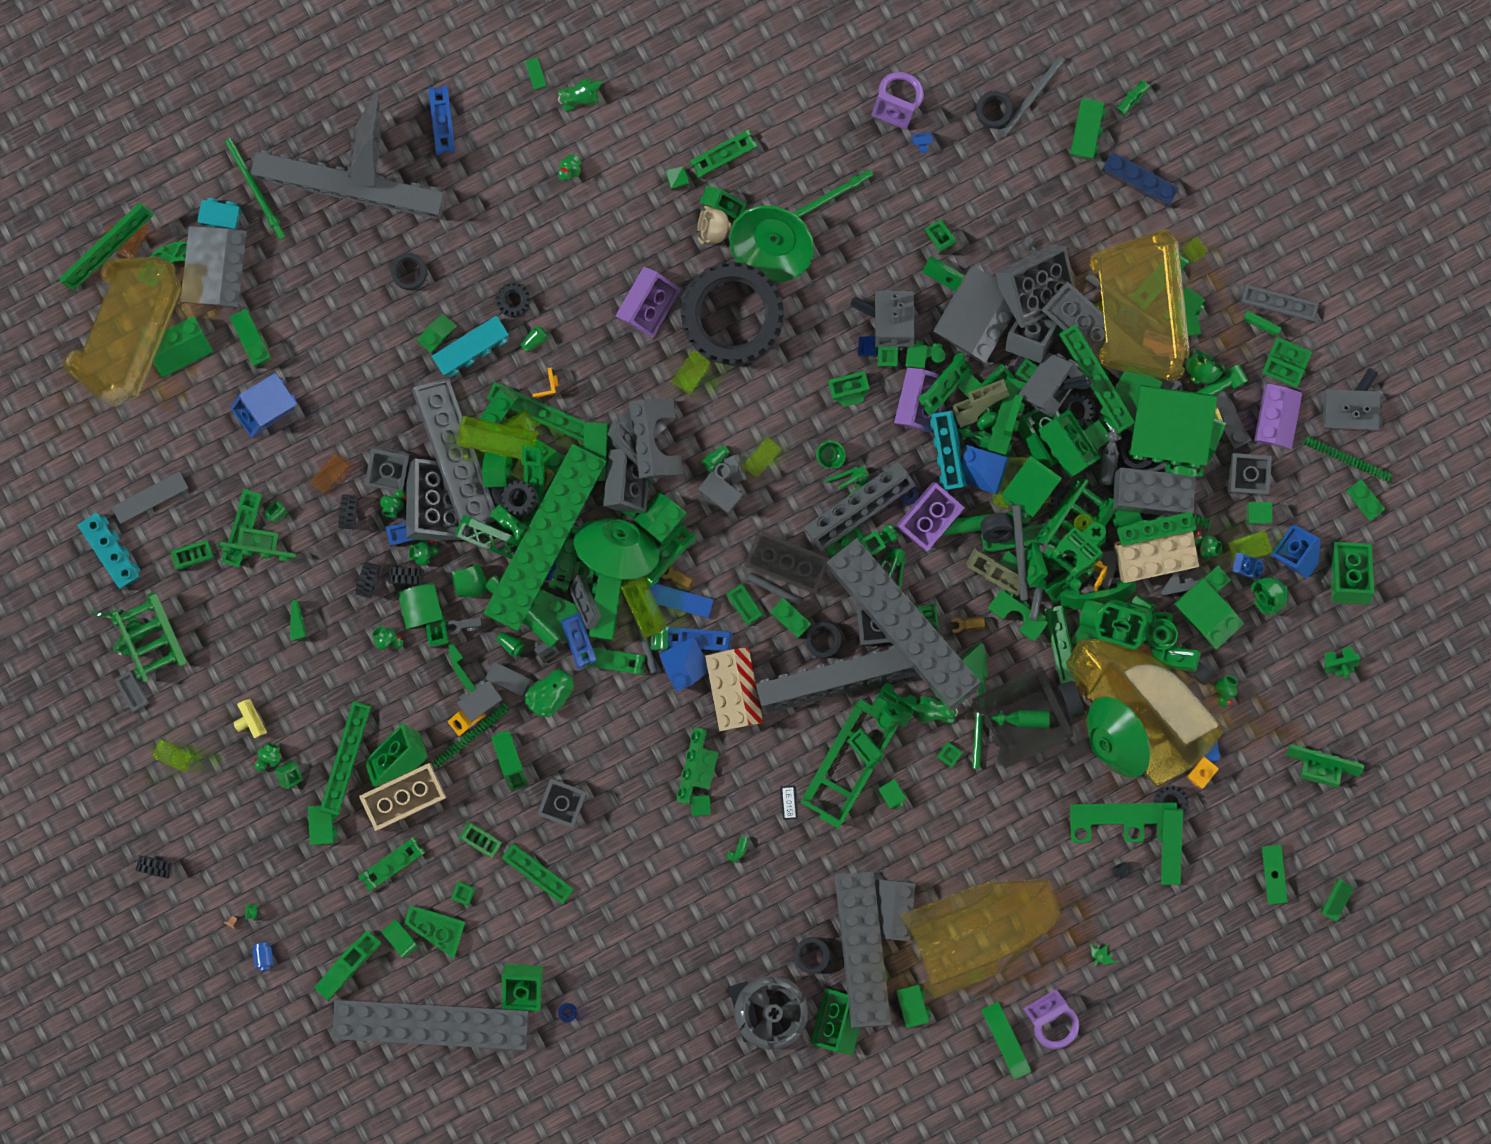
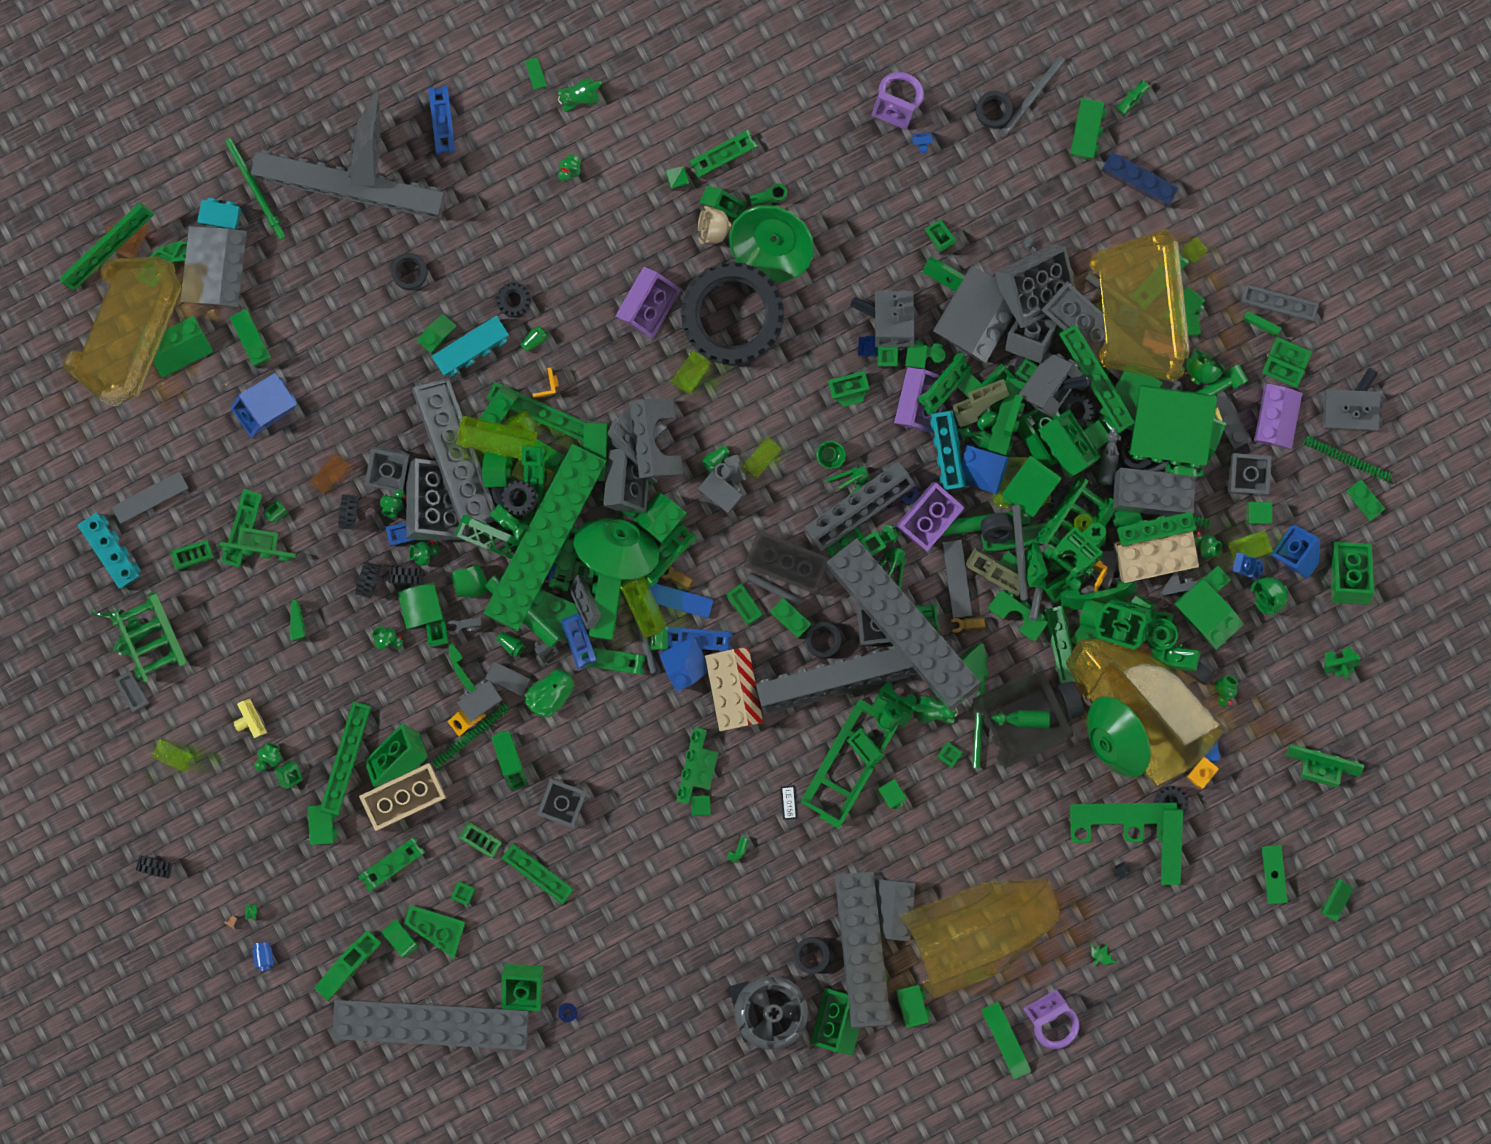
green bar [793,169,874,218] -> none
none -> green pin [749,183,787,207]
none -> dark grey tile [942,540,972,618]

